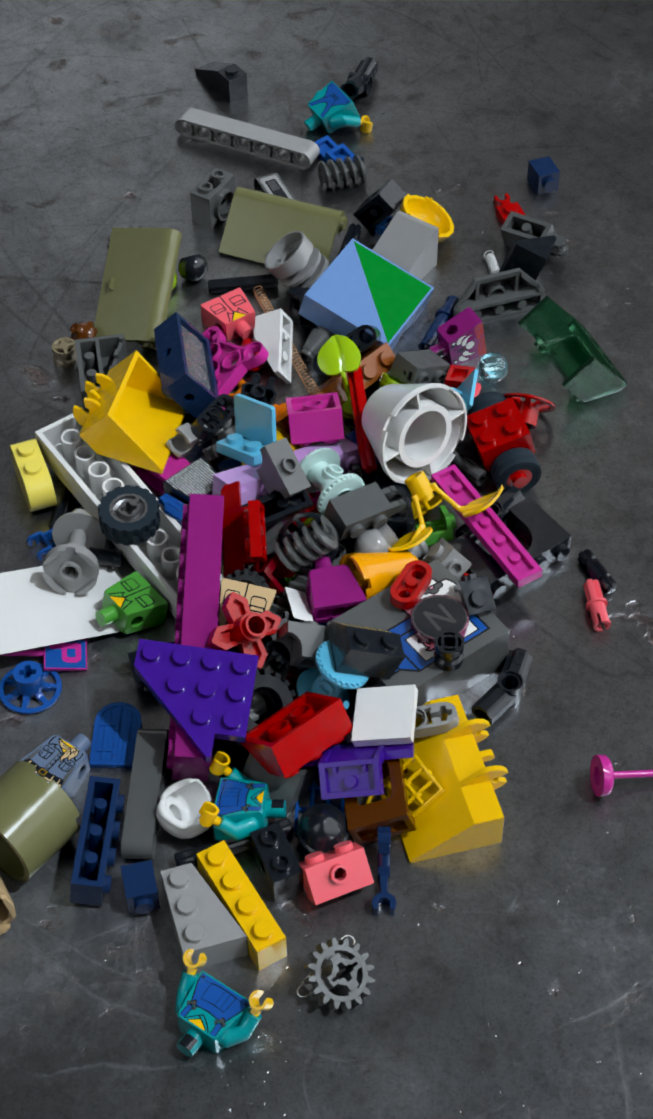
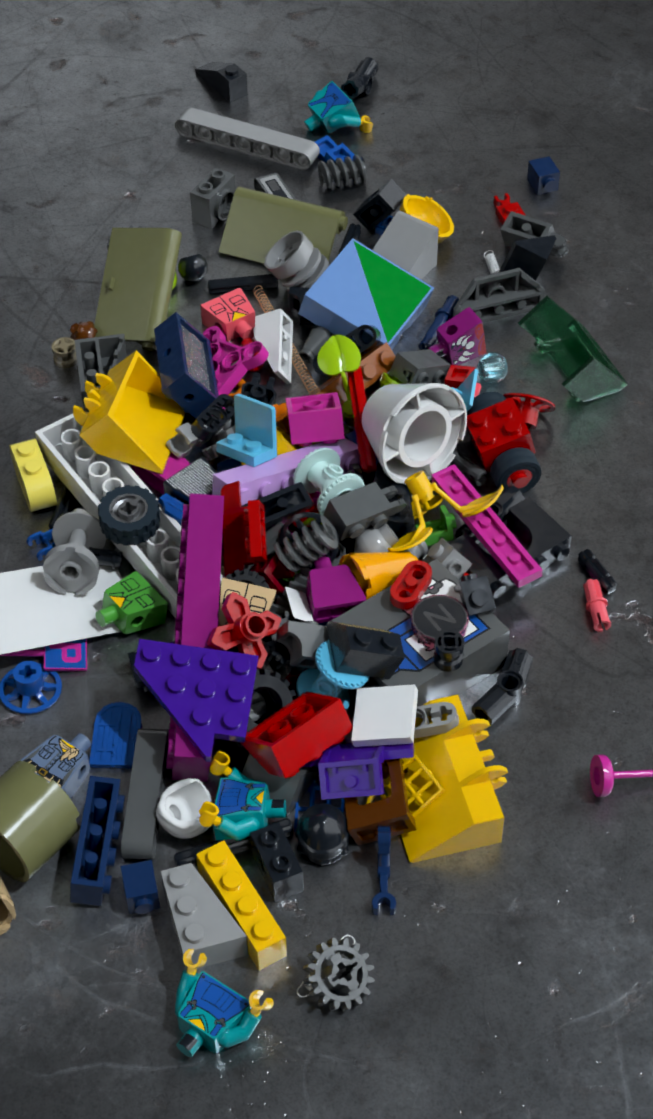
dark grey brick [256,438,311,499] -> none
coral brick [299,840,374,905] -> none

